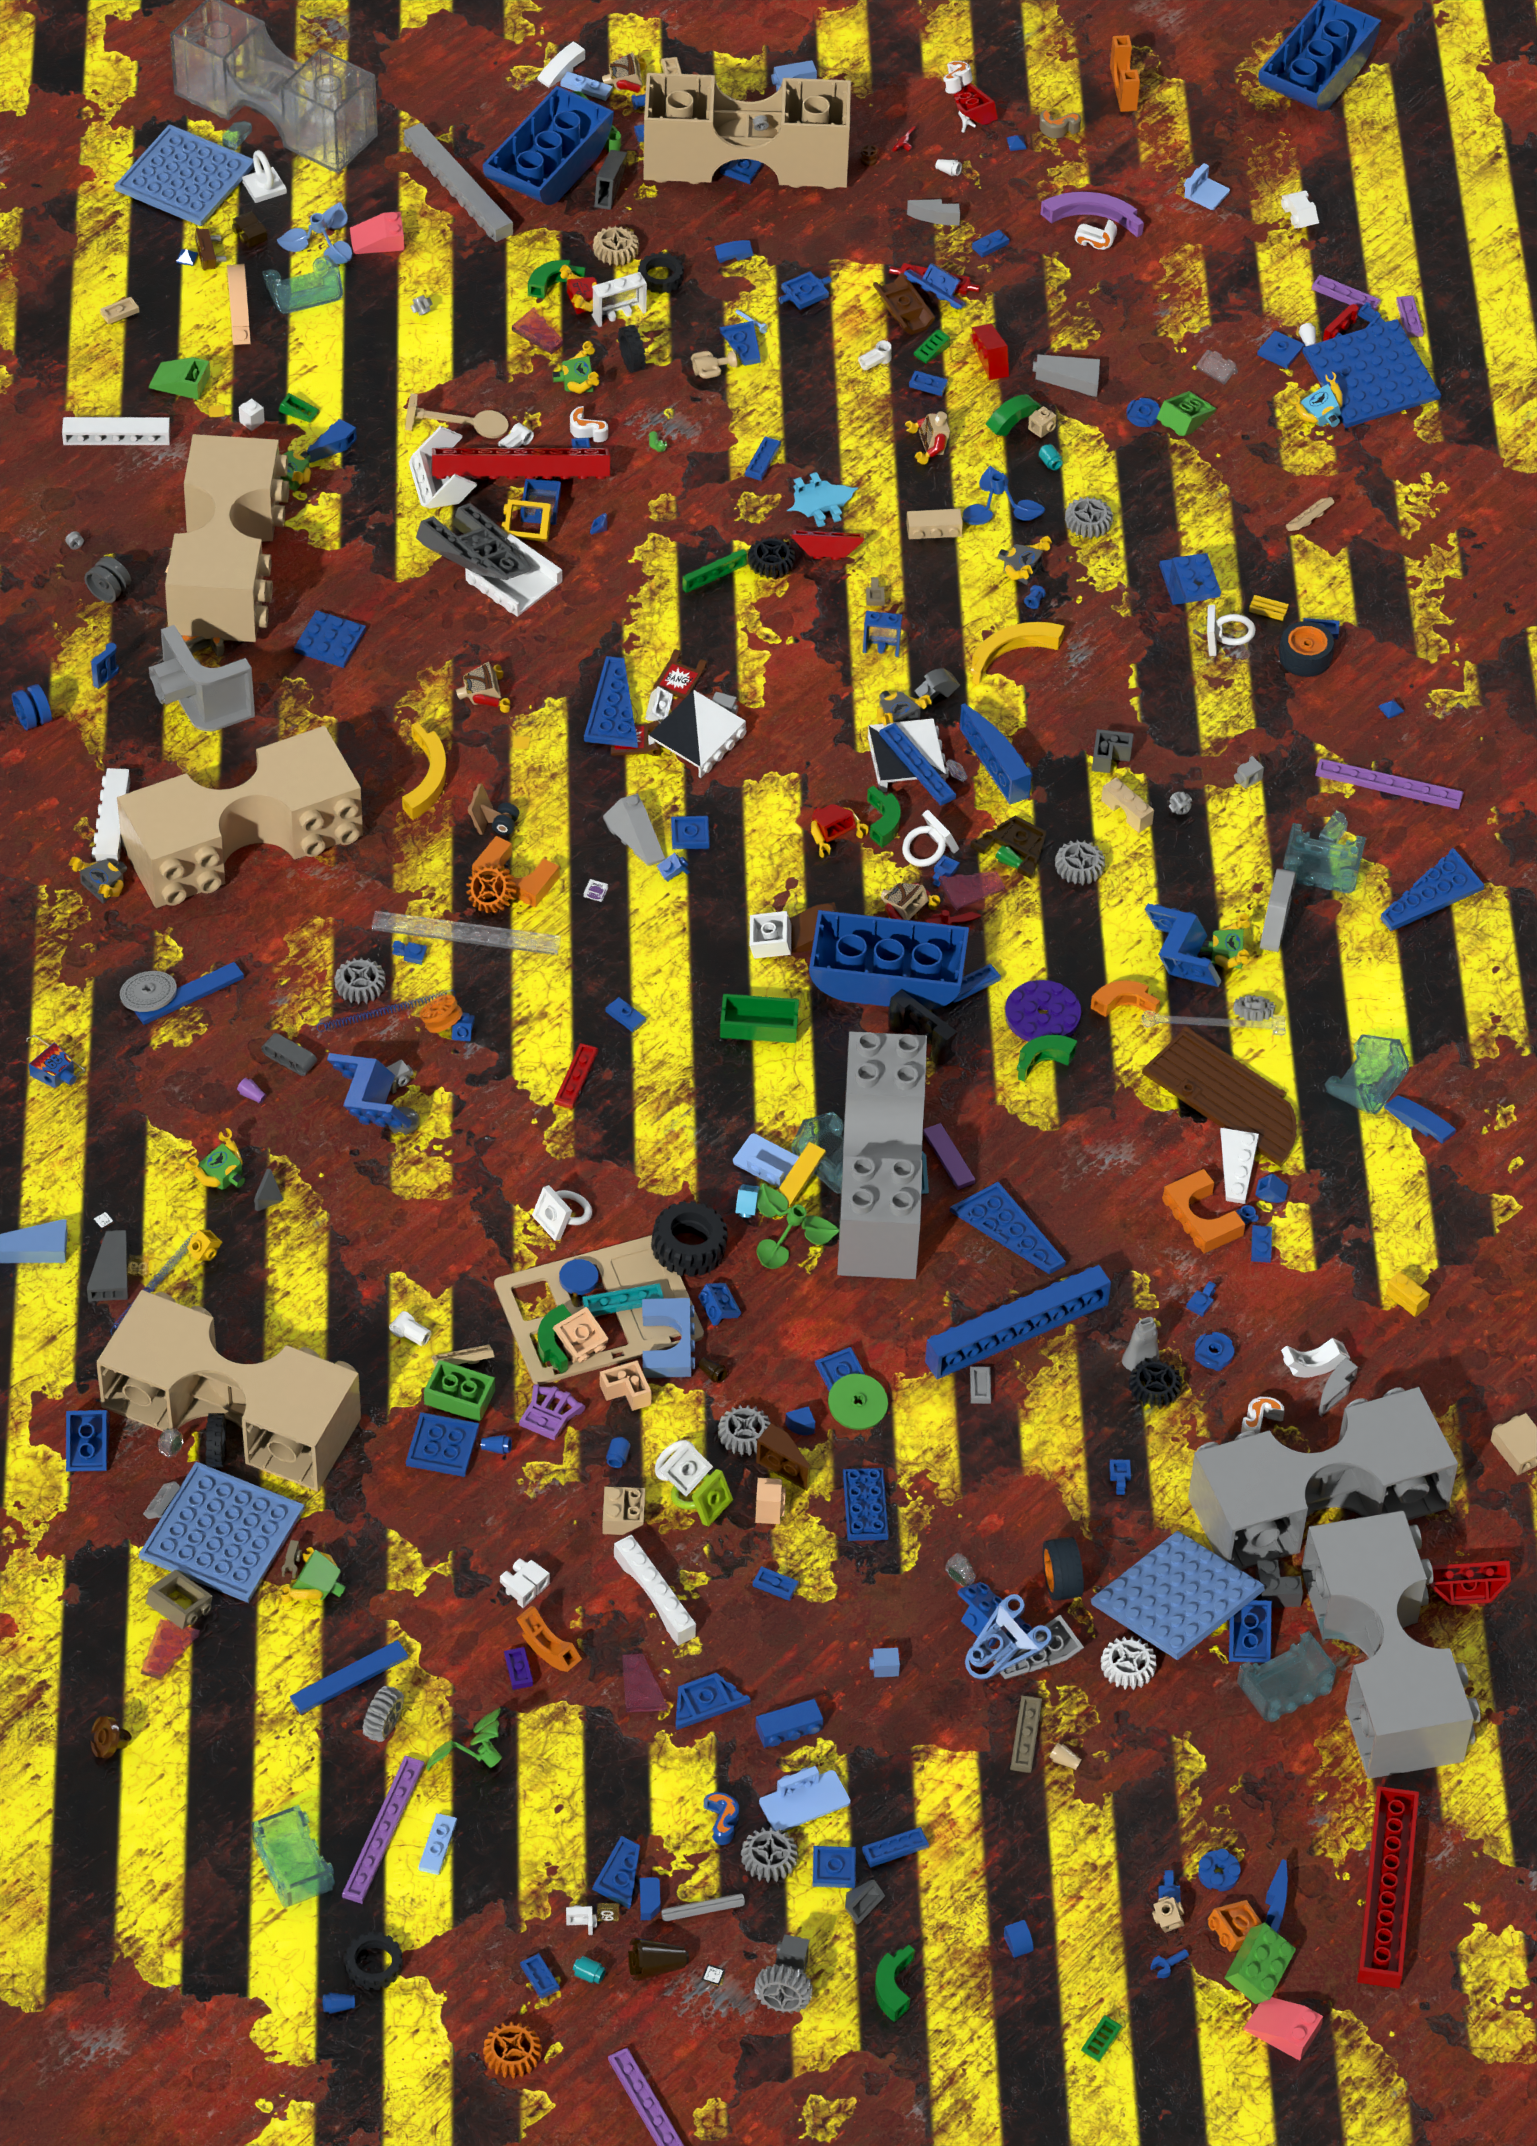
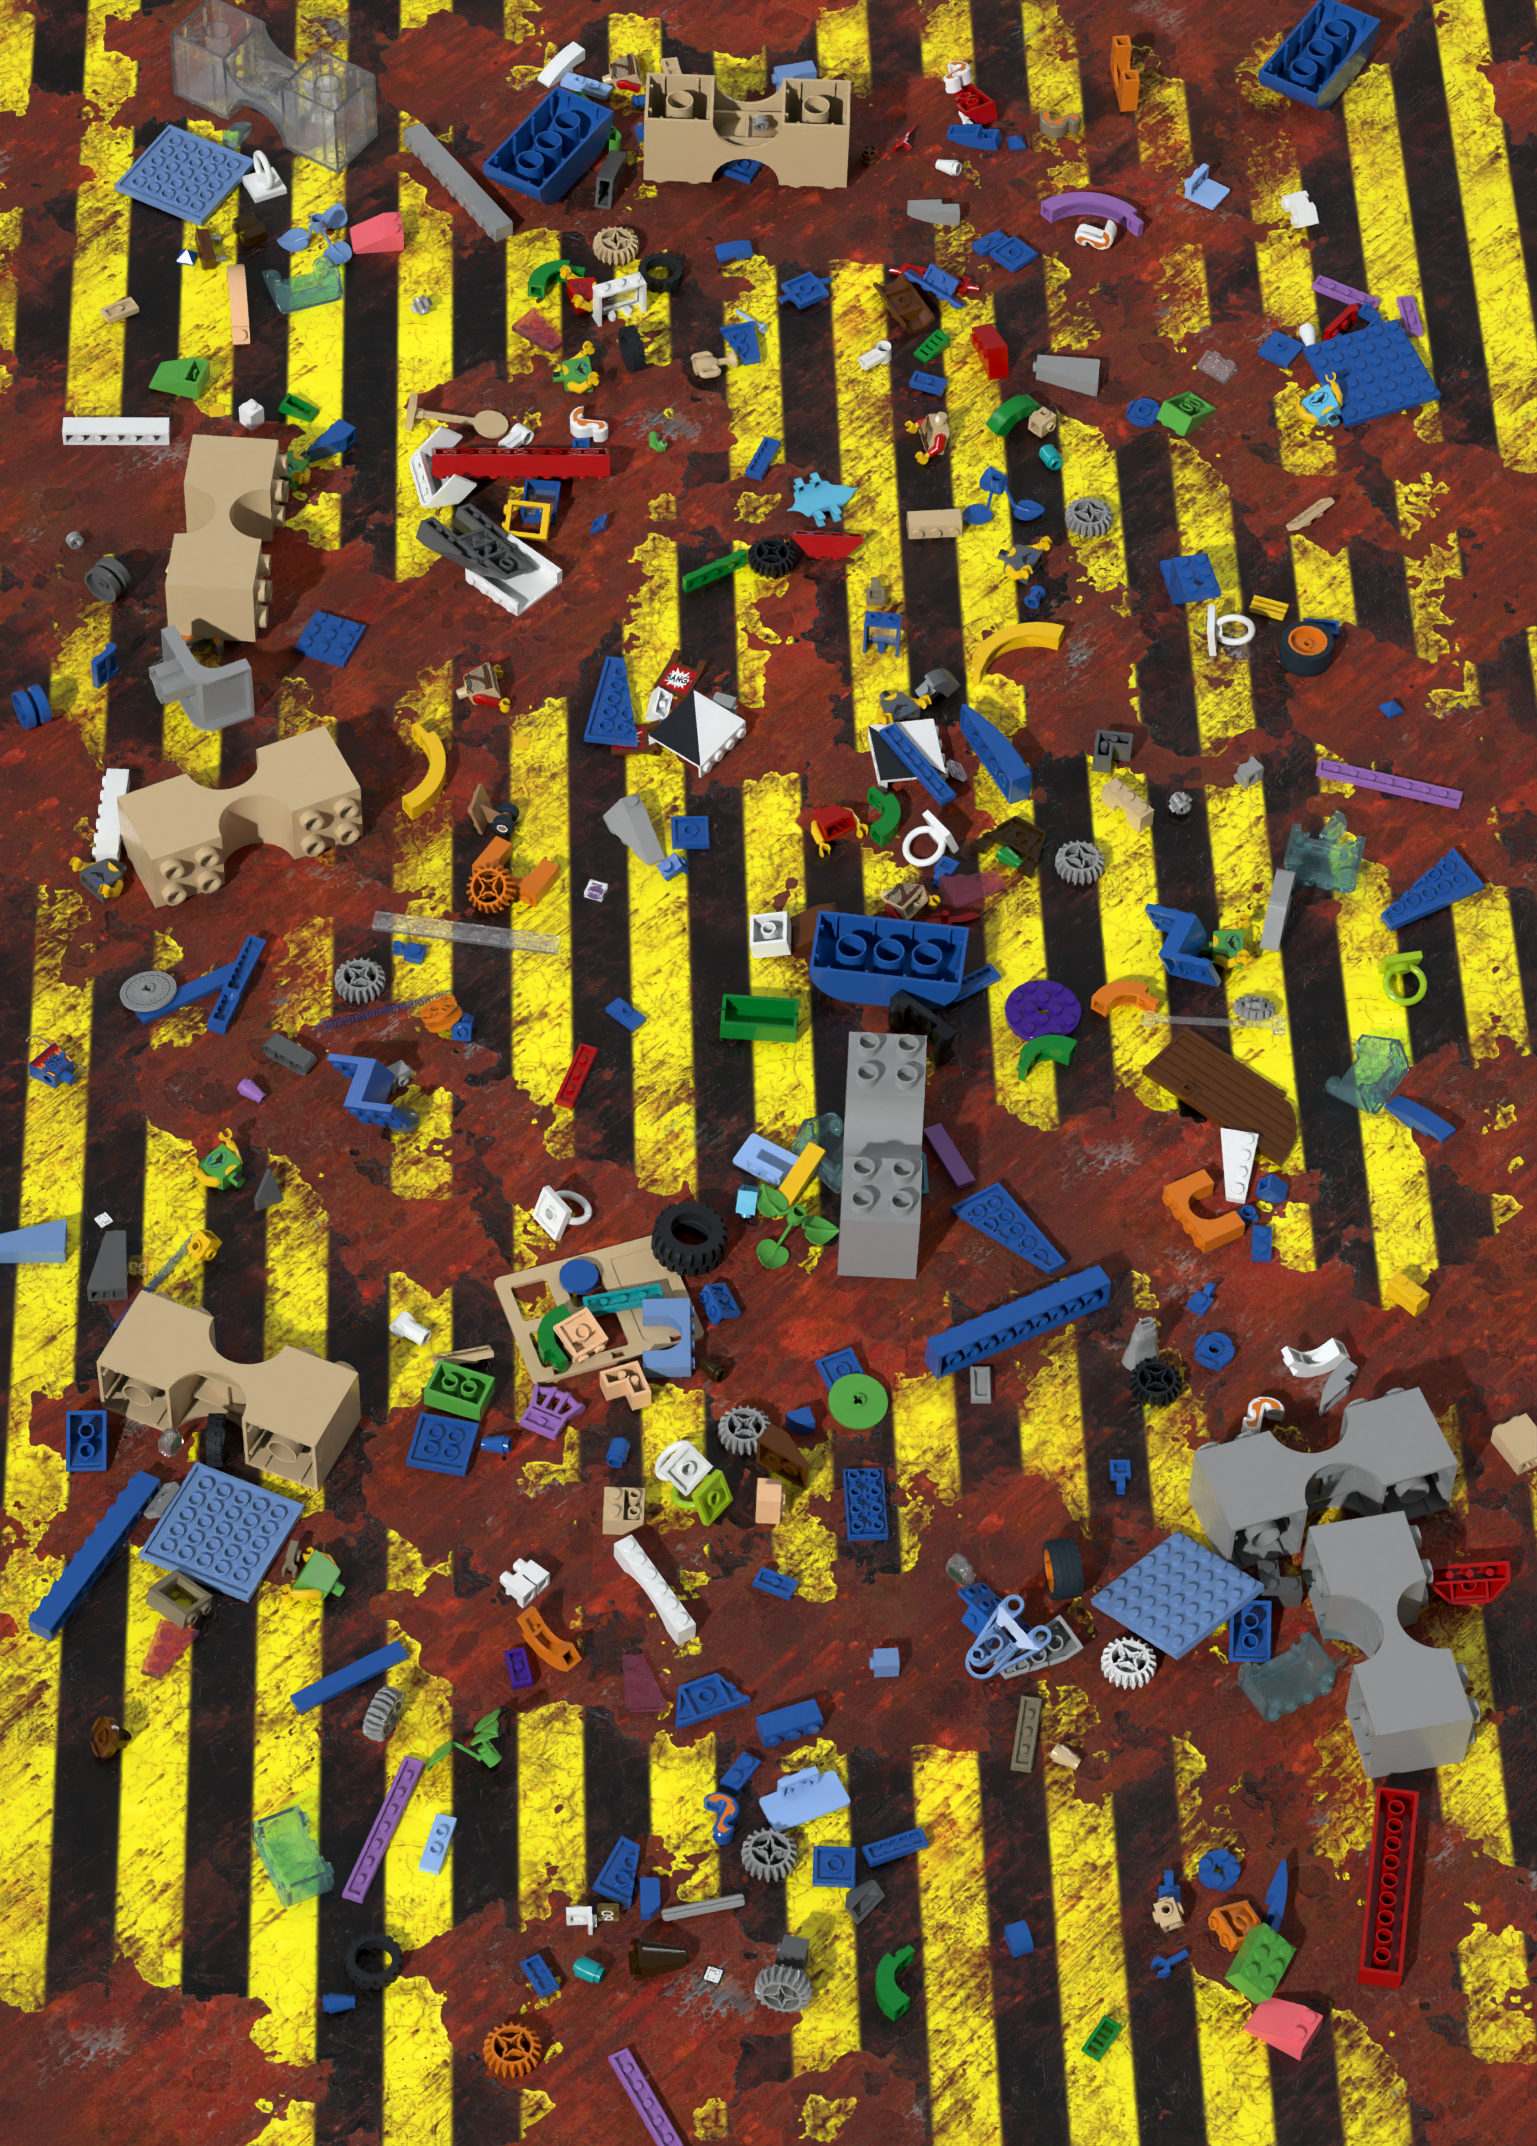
none -> blue brick [28,1470,161,1641]
none -> blue slope [207,935,266,1035]
none -> blue plate [720,1751,761,1795]
none -> blue slope [946,124,1002,150]
none -> blue plate [990,236,1038,274]
none -> lime tile [1377,951,1427,1006]

